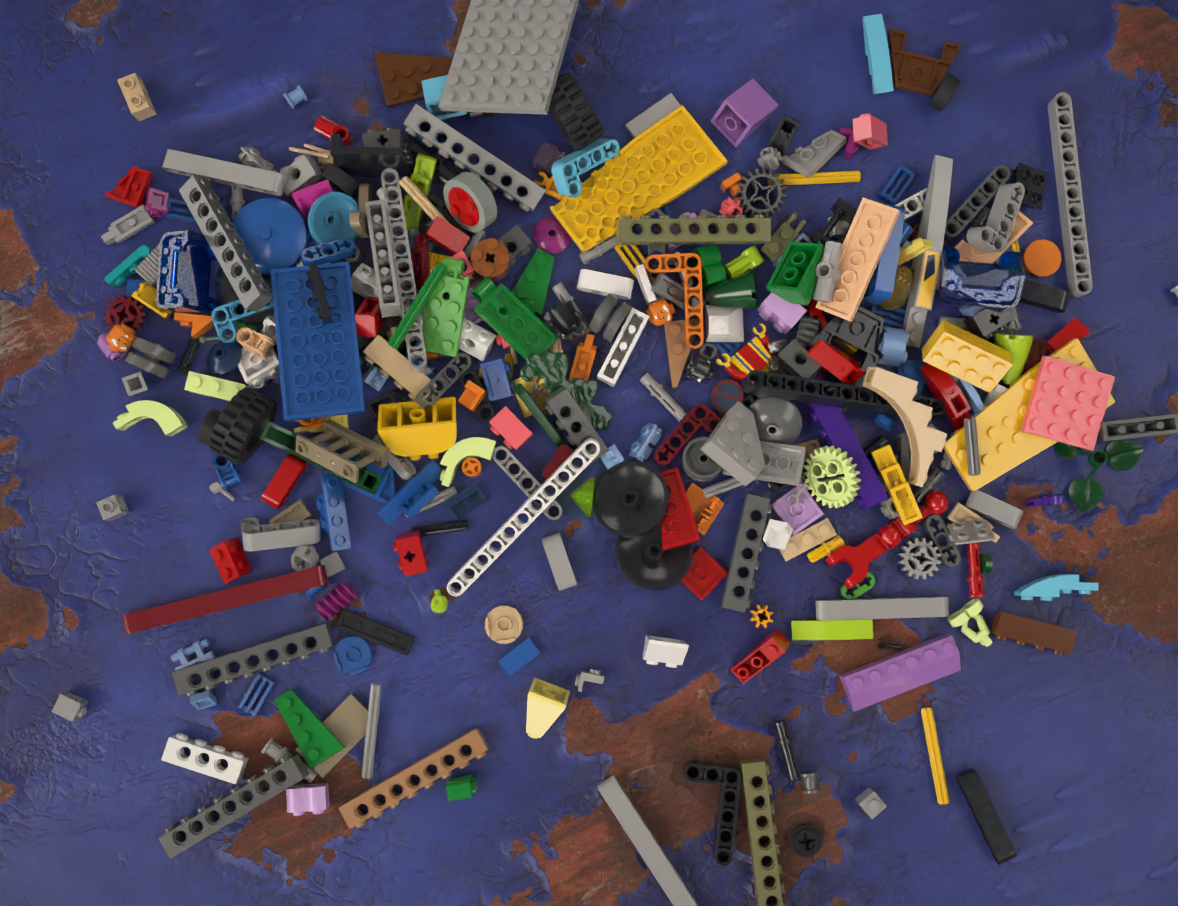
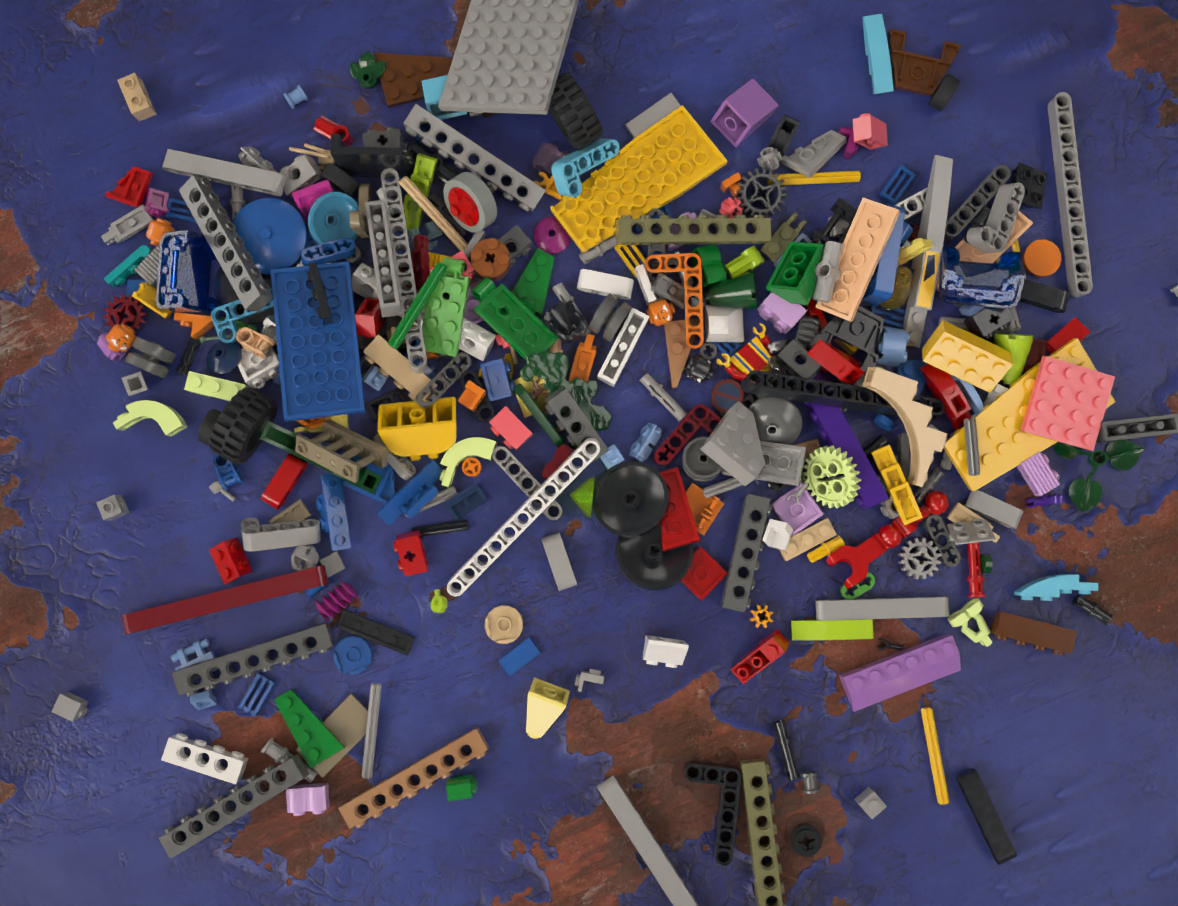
red hinge [424,216,470,255] -> none
none -> orange head [146,218,175,246]
none -> dark green plate [350,51,386,89]
none -> lavender brick [1017,451,1060,497]
none -> black pin [1072,594,1113,625]

